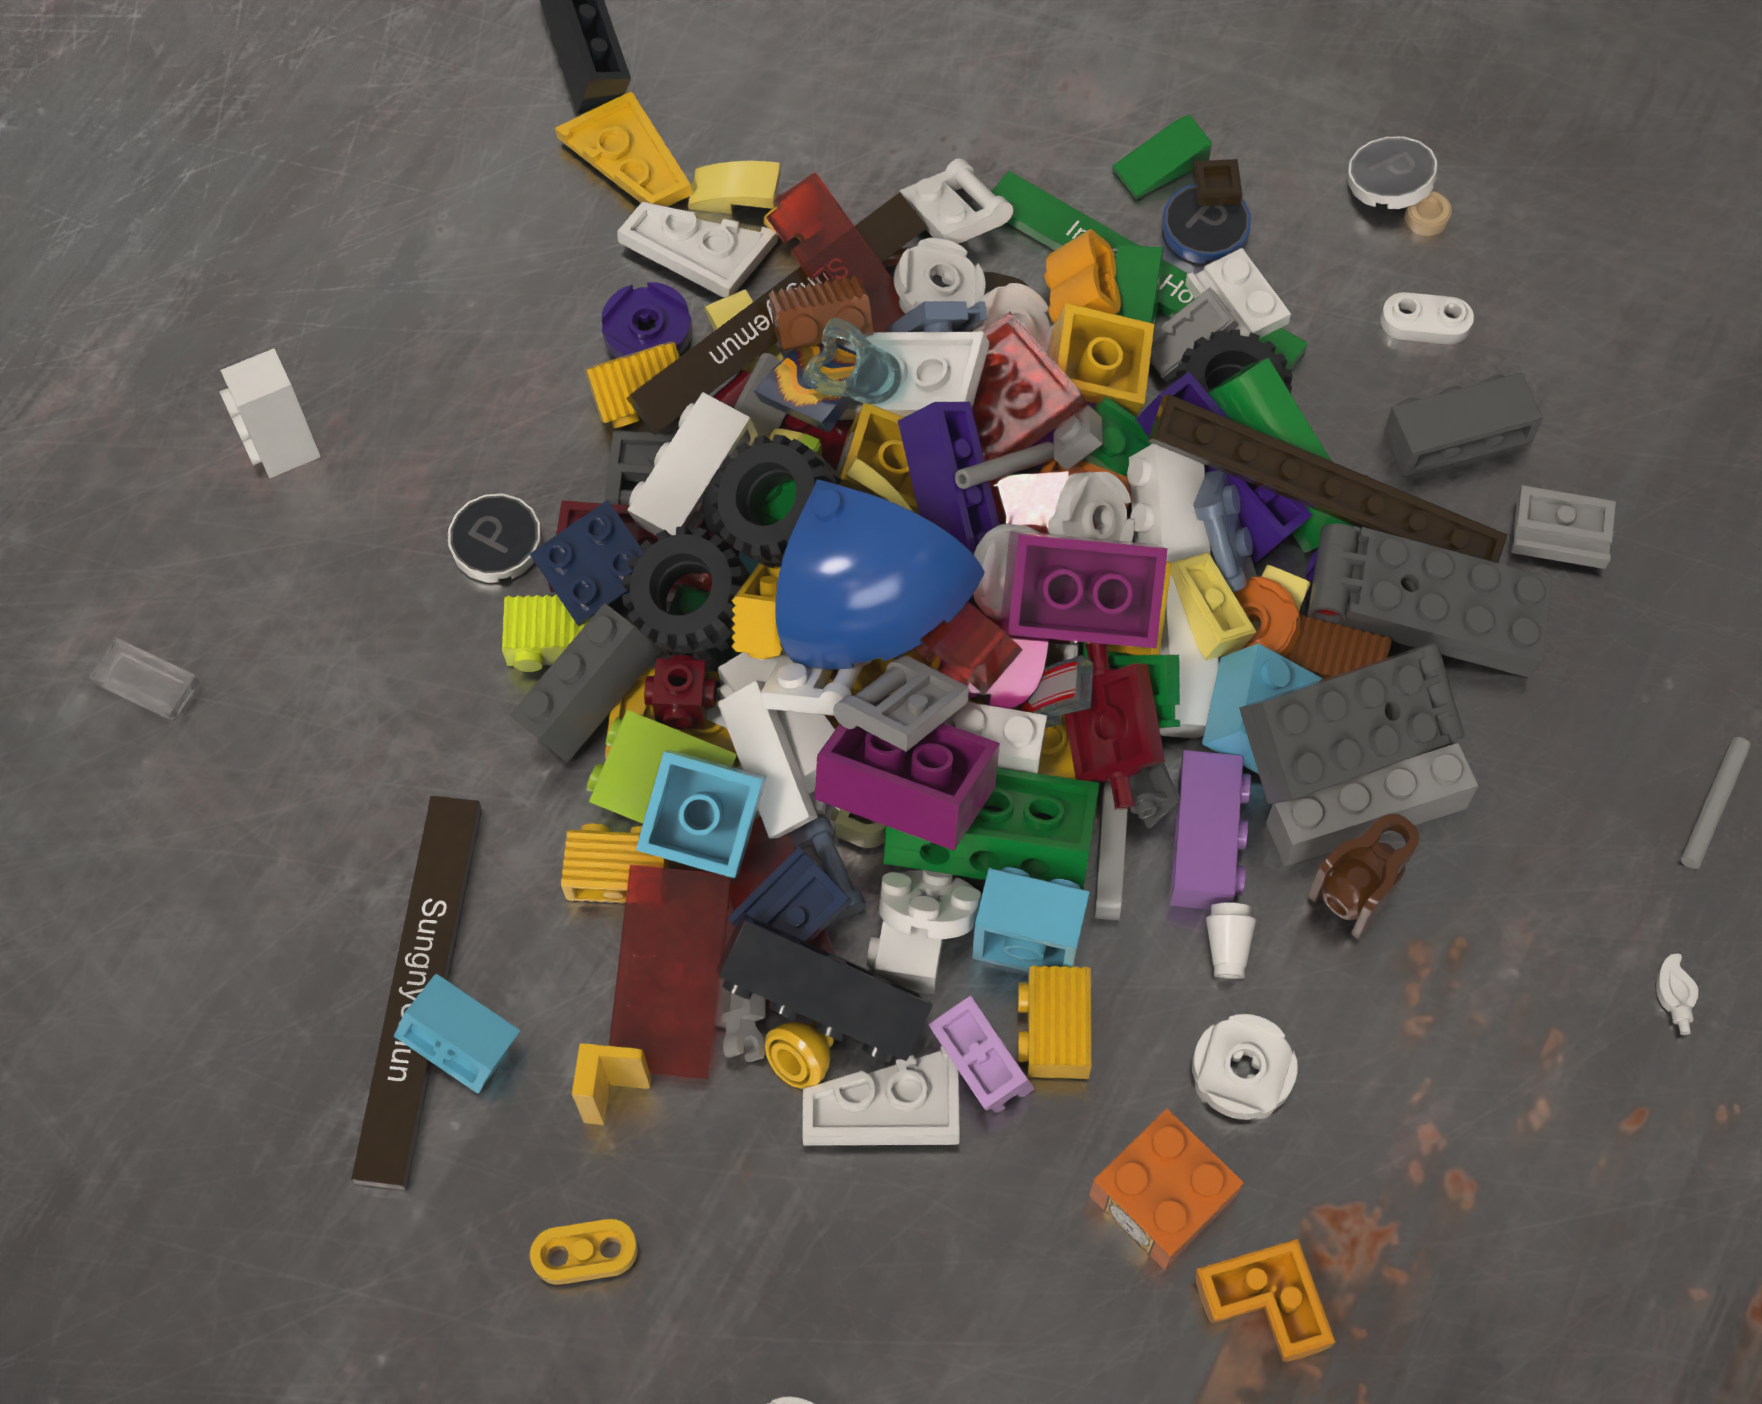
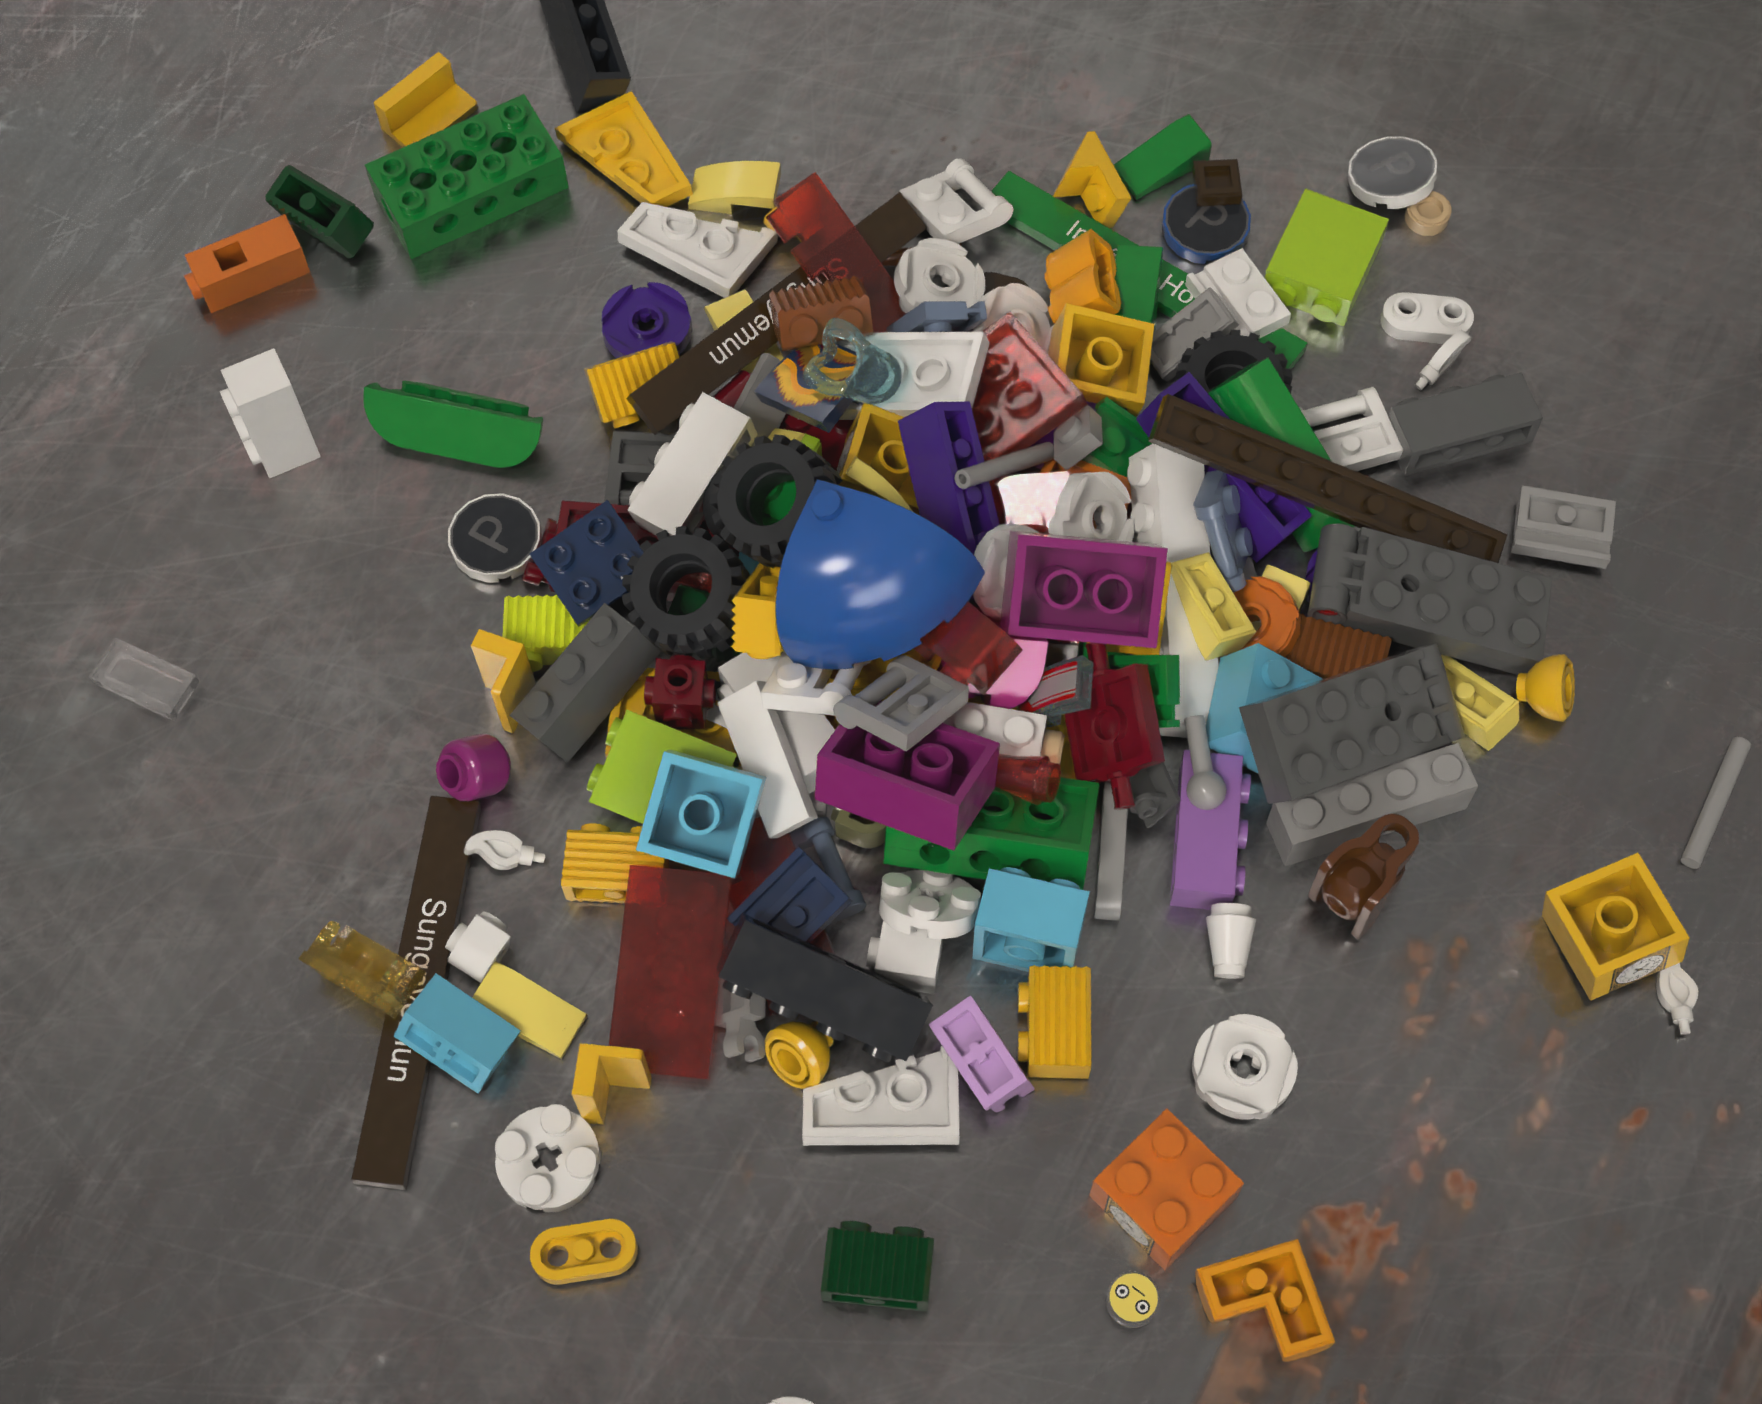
none -> orange brick [184,214,311,314]
none -> dark green brick [265,165,374,258]
none -> clear yellow hinge [299,921,426,1019]
none -> green brick [363,381,543,468]
none -> green brick [365,94,569,260]
none -> yellow panel [373,52,478,147]
none -> magenta head [436,734,511,801]
none -> white plate [445,911,511,983]
none -> white piece [464,830,545,870]
none -> yellow panel [471,629,536,733]
none -> light yellow slope [472,961,588,1059]
none -> white plate [495,1104,601,1213]
none -> dark red piece [522,518,558,586]
none -> dark green brick [821,1221,934,1312]
none -> clear red cone [995,756,1061,805]
none -> tan tile [1038,729,1065,777]
none -> yellow slope [1053,131,1131,228]
none -> tile [1106,1271,1161,1328]
none -> light grey bar [1184,715,1226,810]
none -> lime brick [1264,188,1389,327]
none -> white plate [1299,387,1403,471]
none -> white piece [1415,329,1472,390]
none -> light yellow slope [1441,654,1519,751]
none -> yellow brick [1516,654,1575,722]
none -> yellow brick [1542,853,1690,1001]

